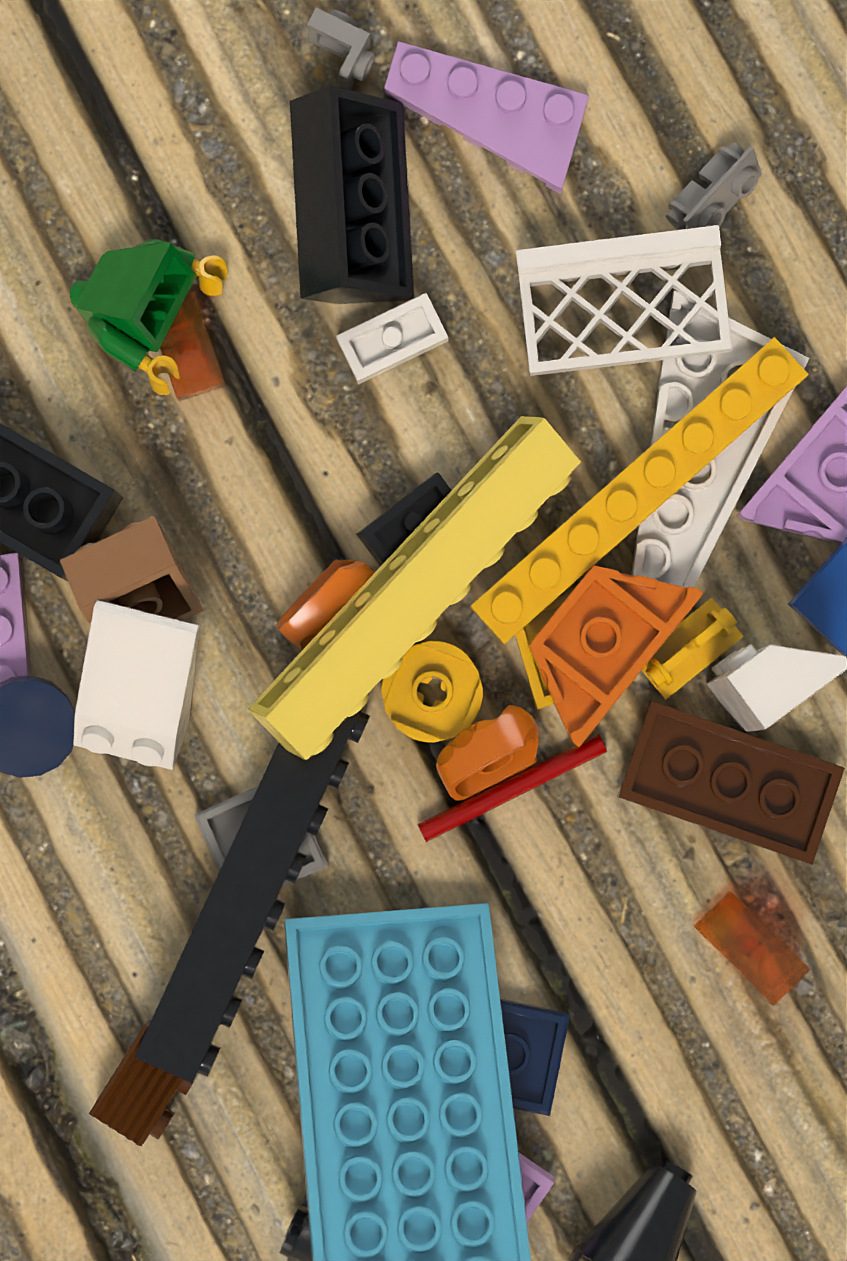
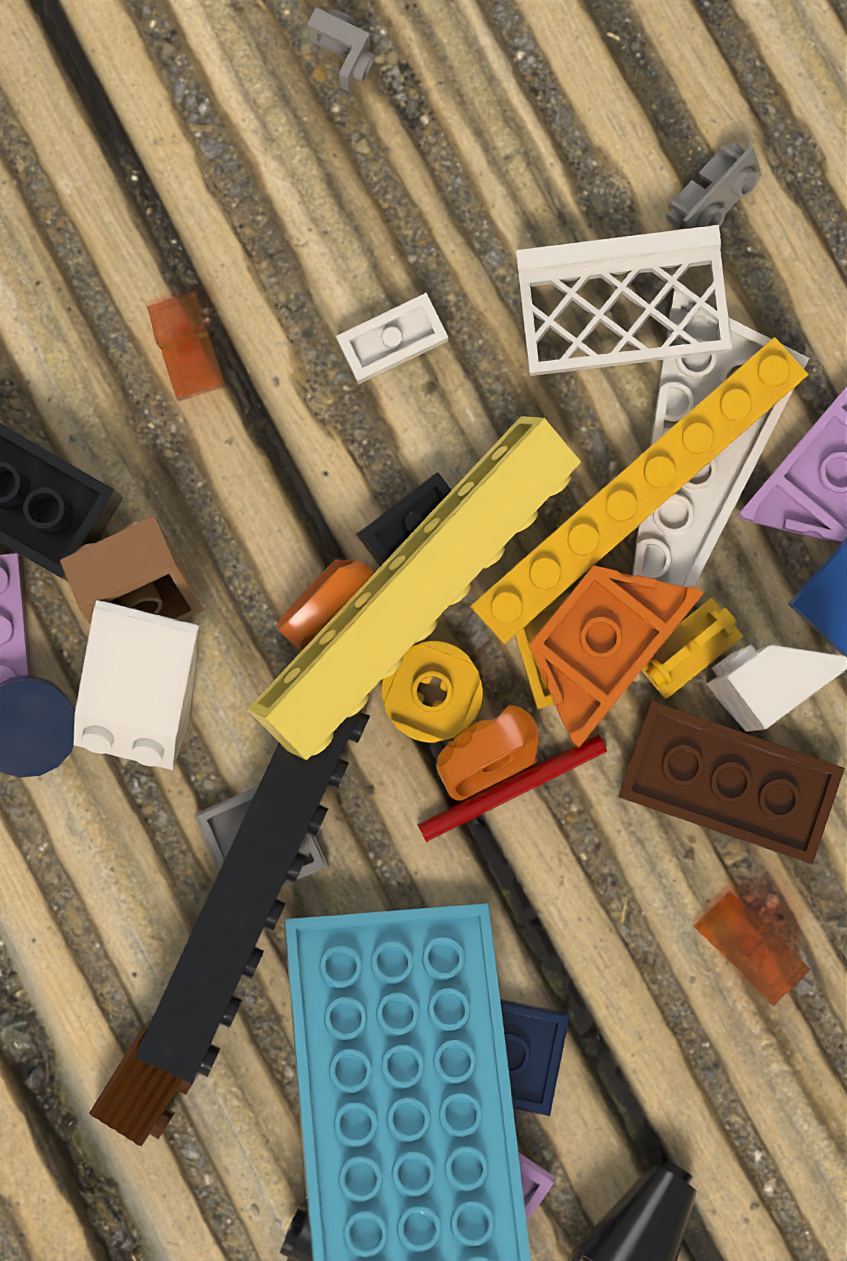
green torso [70,239,228,395] -> none
black slope [290,85,414,304] -> none
lavender wing [384,41,589,195] -> none

